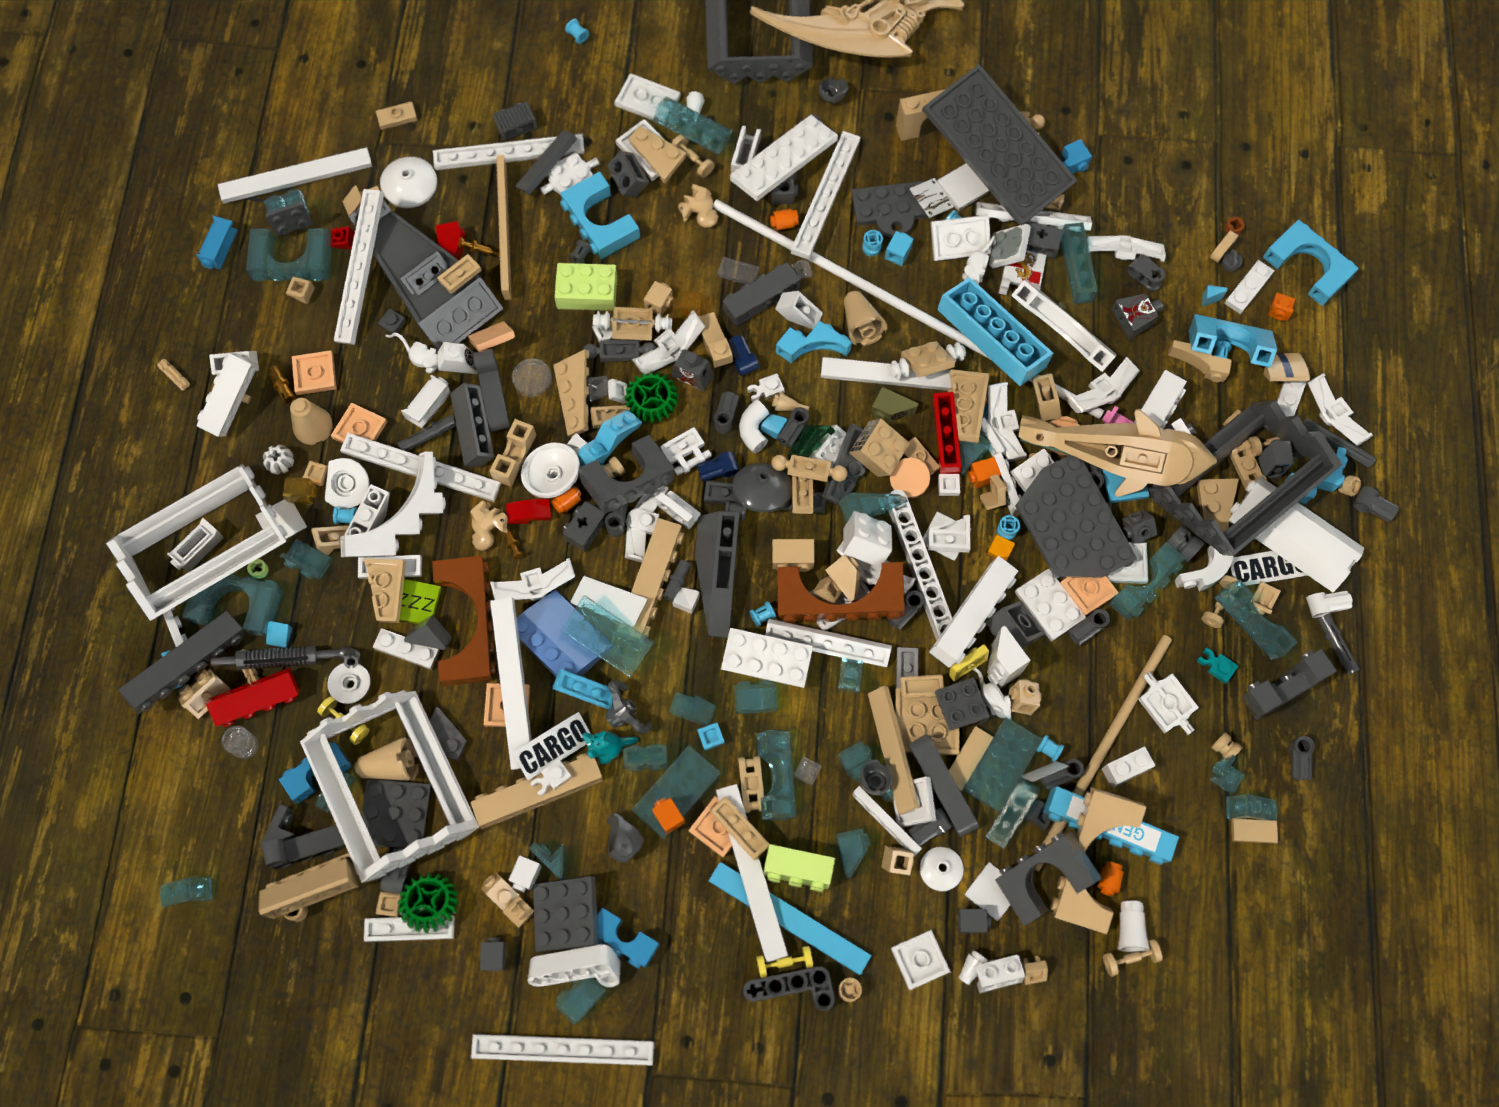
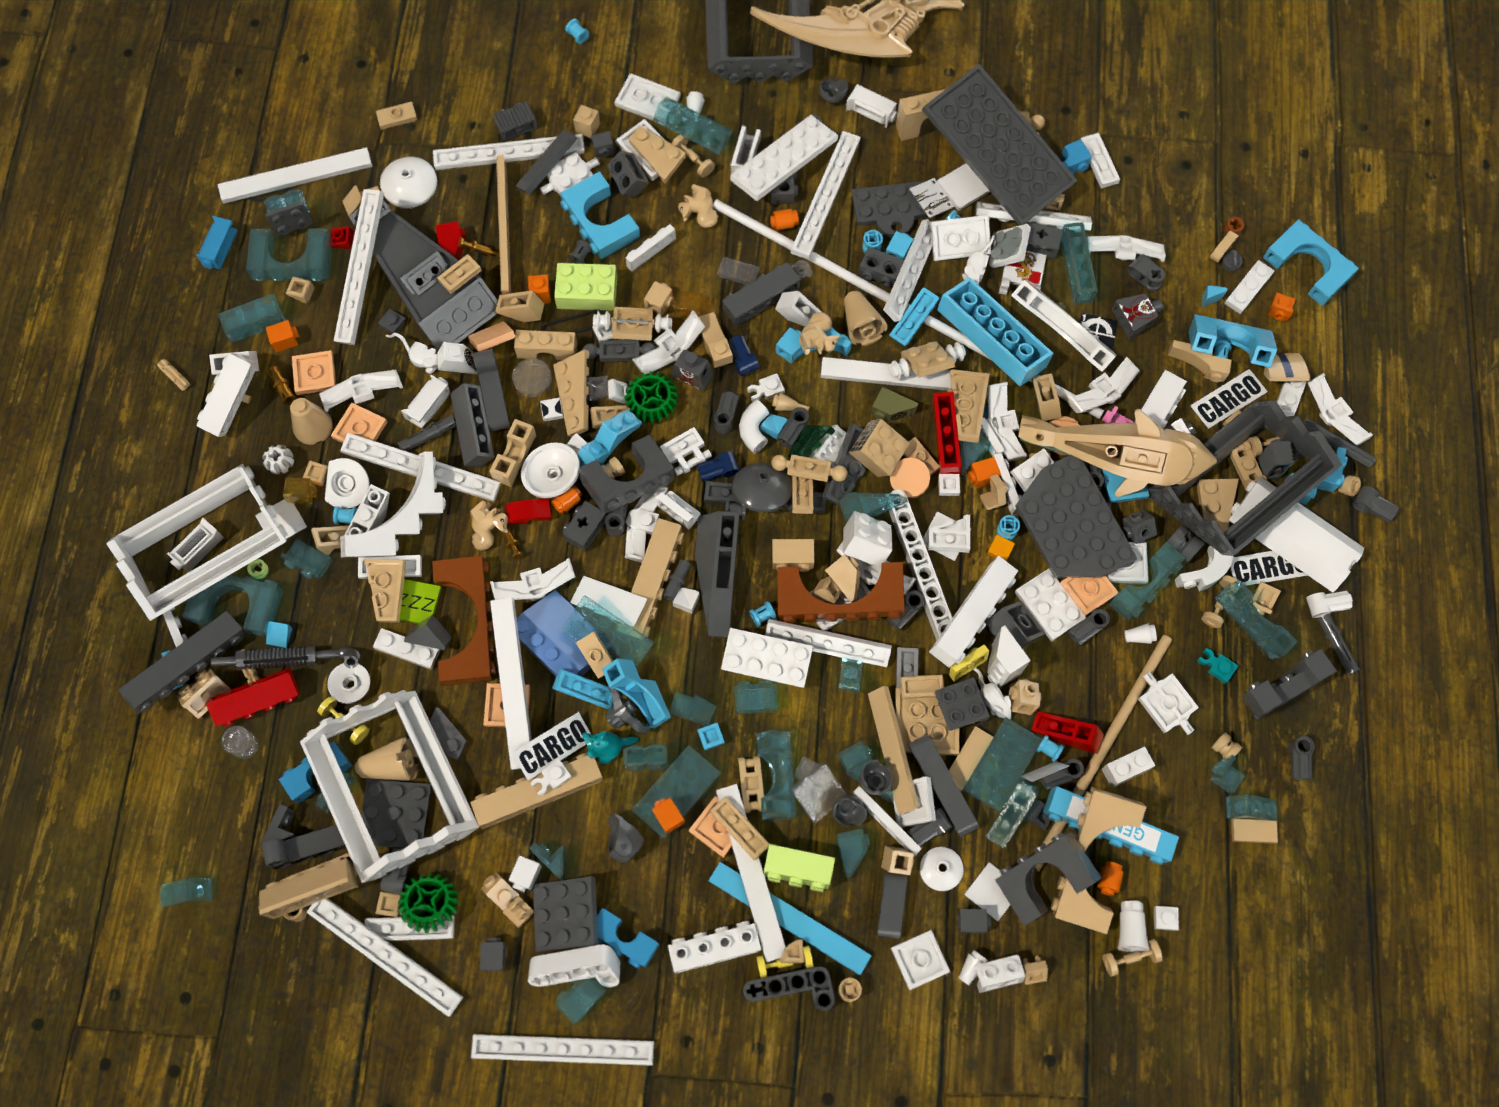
none -> clear light blue brick [218,293,286,342]
none -> orange brick [265,320,300,352]
none -> white tile [307,898,464,1017]
none -> white plate [319,370,403,412]
none -> tan slope [496,290,544,322]
none -> tan arch [514,330,577,360]
none -> orange brick [528,275,551,304]
none -> black piece [540,309,605,333]
none -> white tile [540,398,563,422]
none -> tan brick [573,105,600,138]
none -> tan plate [576,631,613,679]
none -> dark grey plate [591,131,614,158]
none -> medium azure arch [602,658,671,728]
none -> white plate [625,224,676,272]
none -> white brick [668,921,761,974]
none -> tan tile [780,939,804,964]
none -> clear plate [790,762,847,823]
none -> tan animal [799,312,840,355]
none -> dark grey hair [832,795,867,827]
none -> white window [846,84,897,128]
none -> dark grey brick [859,247,904,288]
none -> dark grey beam [877,871,907,939]
none -> white plate [883,219,932,322]
none -> medium azure plate [889,287,940,347]
none -> red slope [1031,711,1104,754]
none -> black sticker [1080,313,1118,350]
none -> white plate [1081,133,1120,188]
none -> white cone [1124,623,1157,644]
none -> white plate [1154,906,1179,931]
none -> sticker [1190,369,1268,429]

